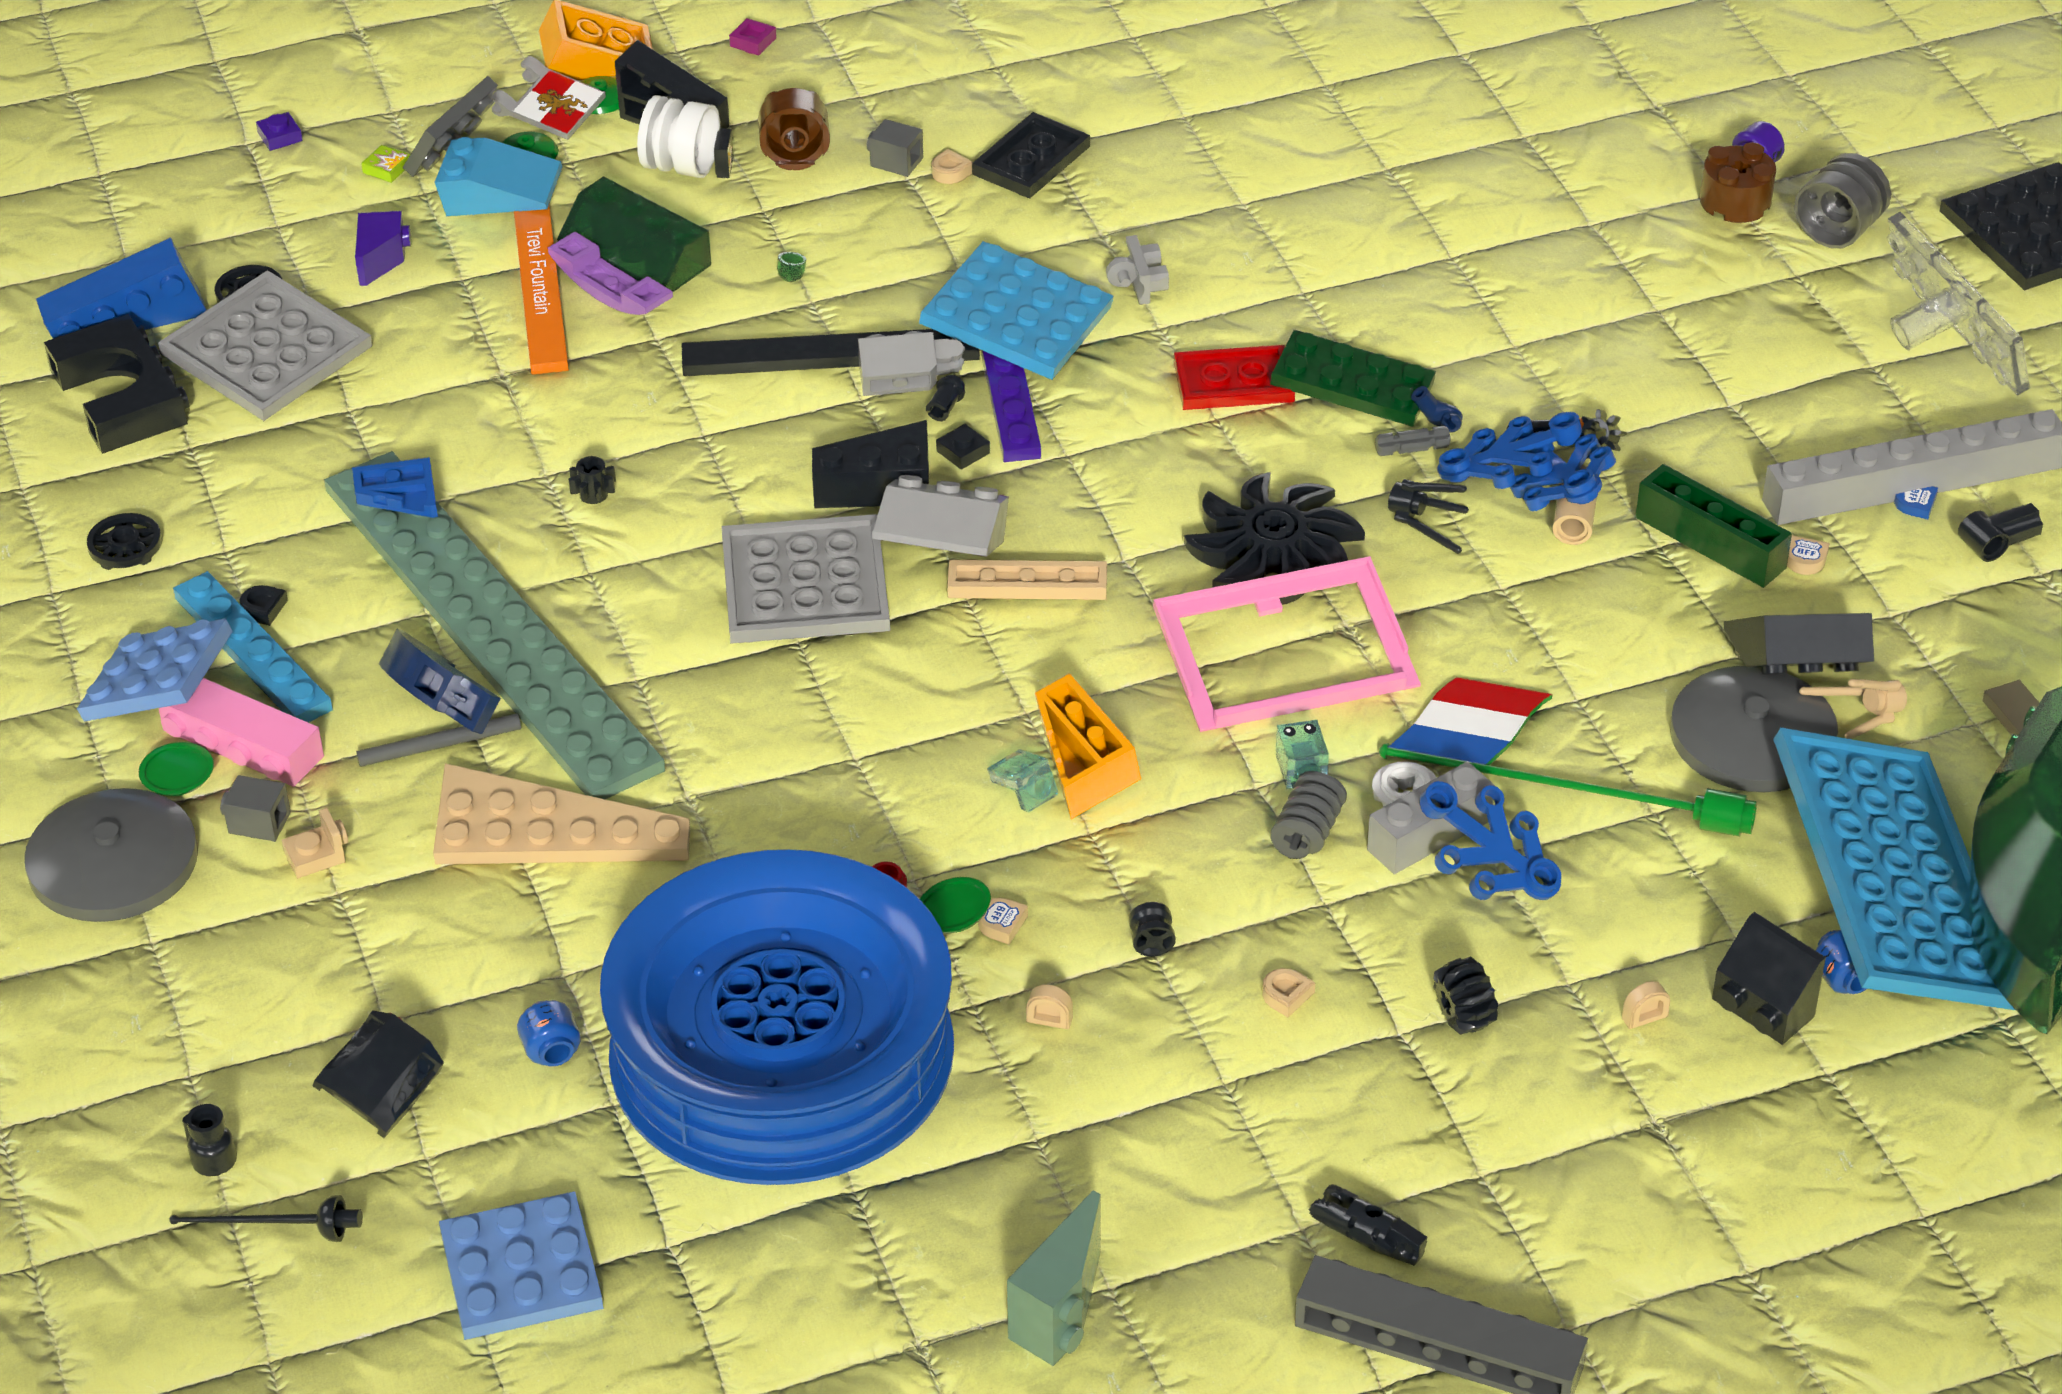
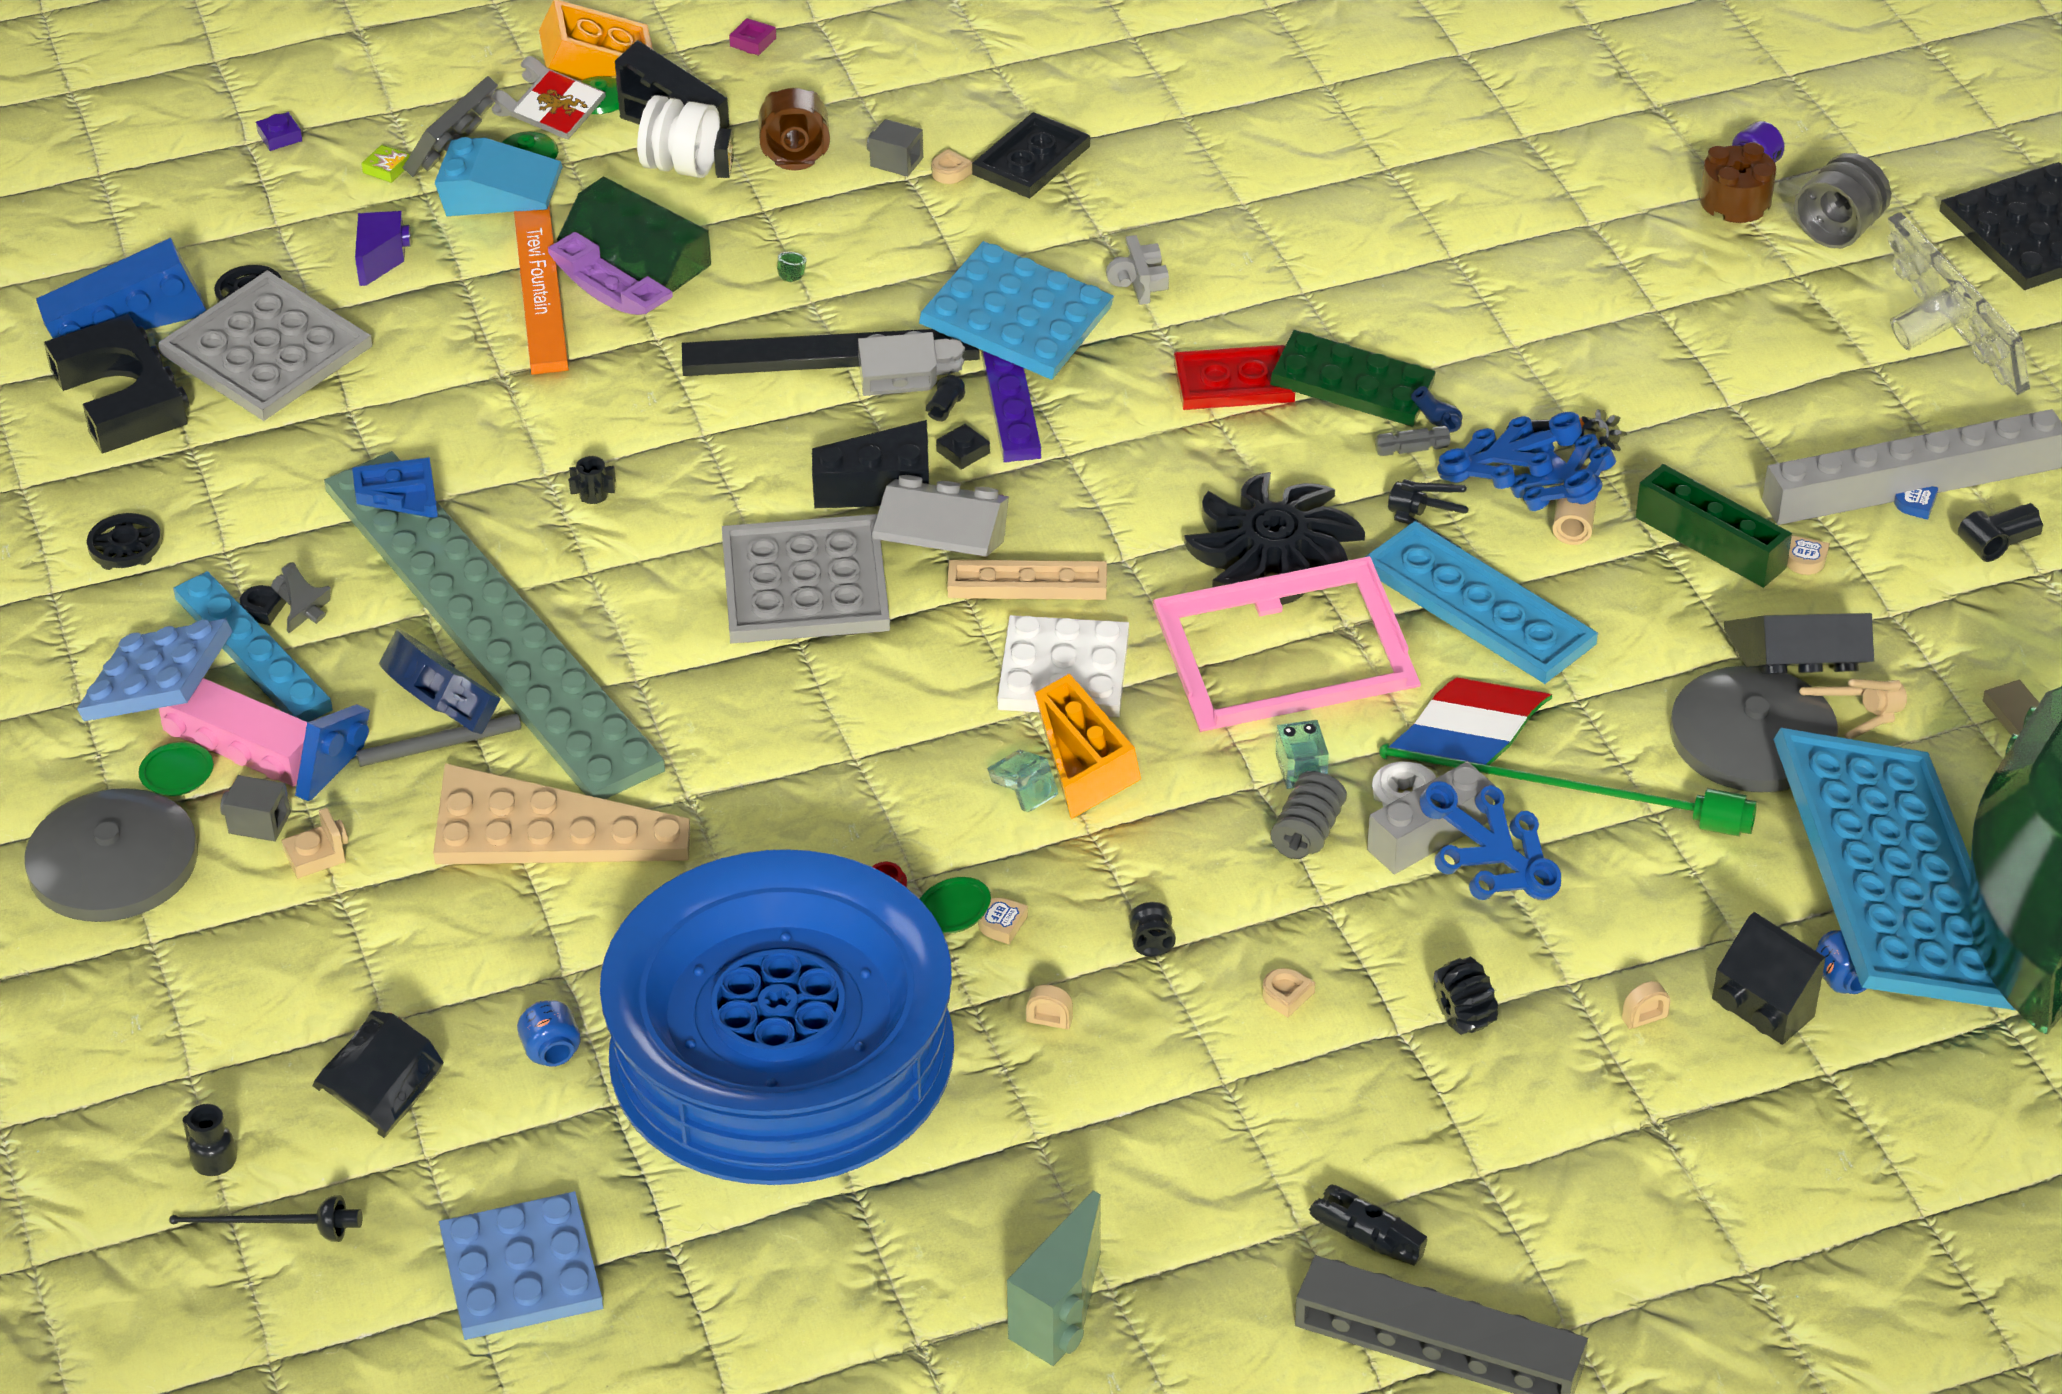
none -> dark grey piece [271,562,331,633]
none -> blue wing [295,704,370,801]
none -> white plate [998,615,1129,717]
none -> dark azure plate [1365,521,1598,684]

